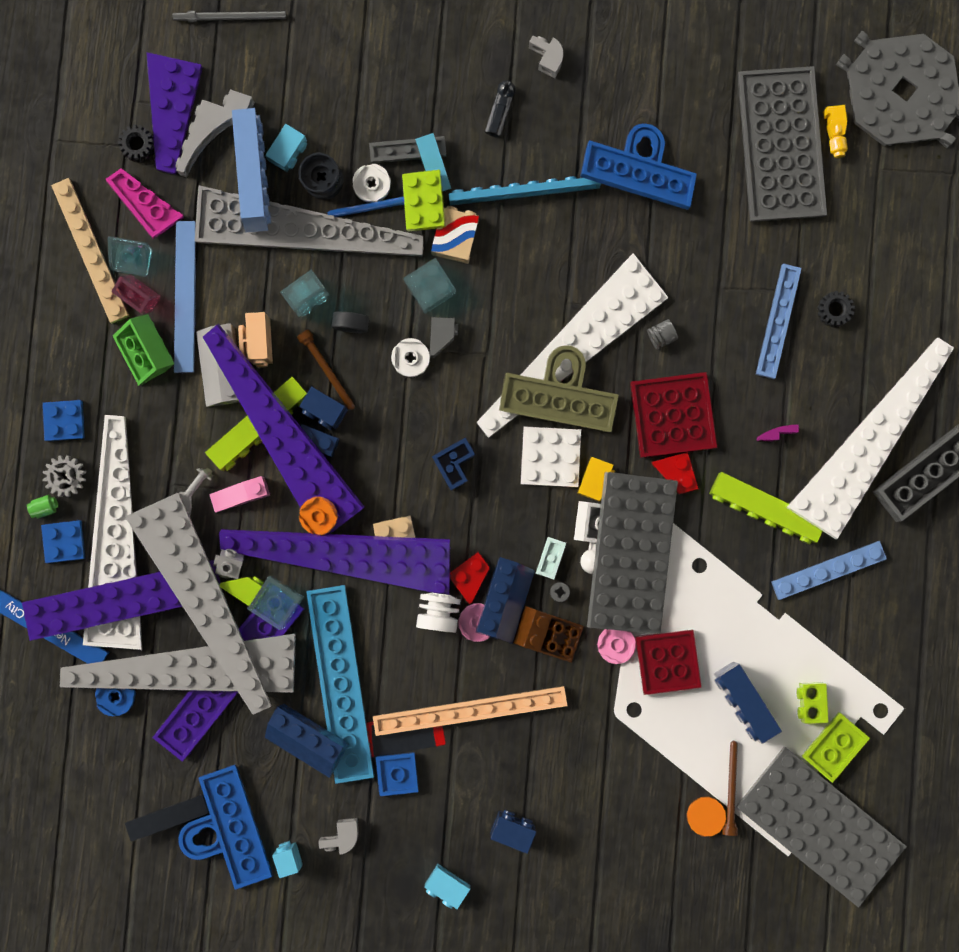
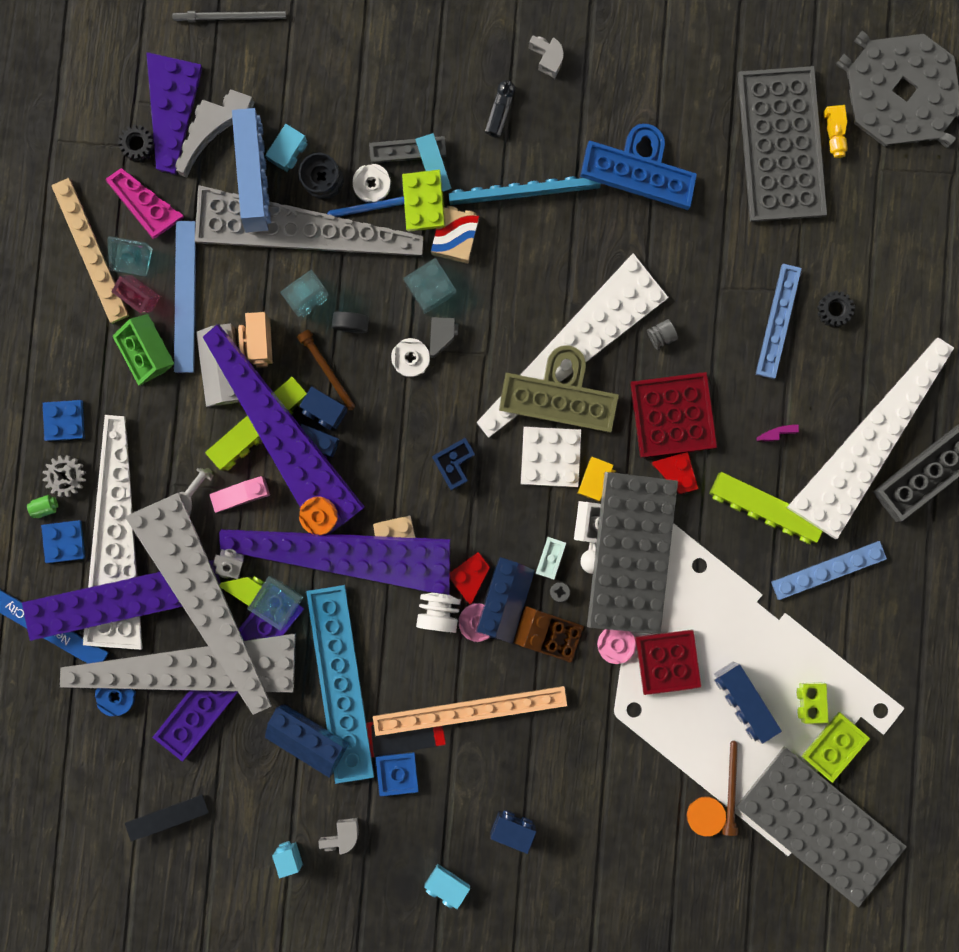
blue plate [179,764,273,889] -> none

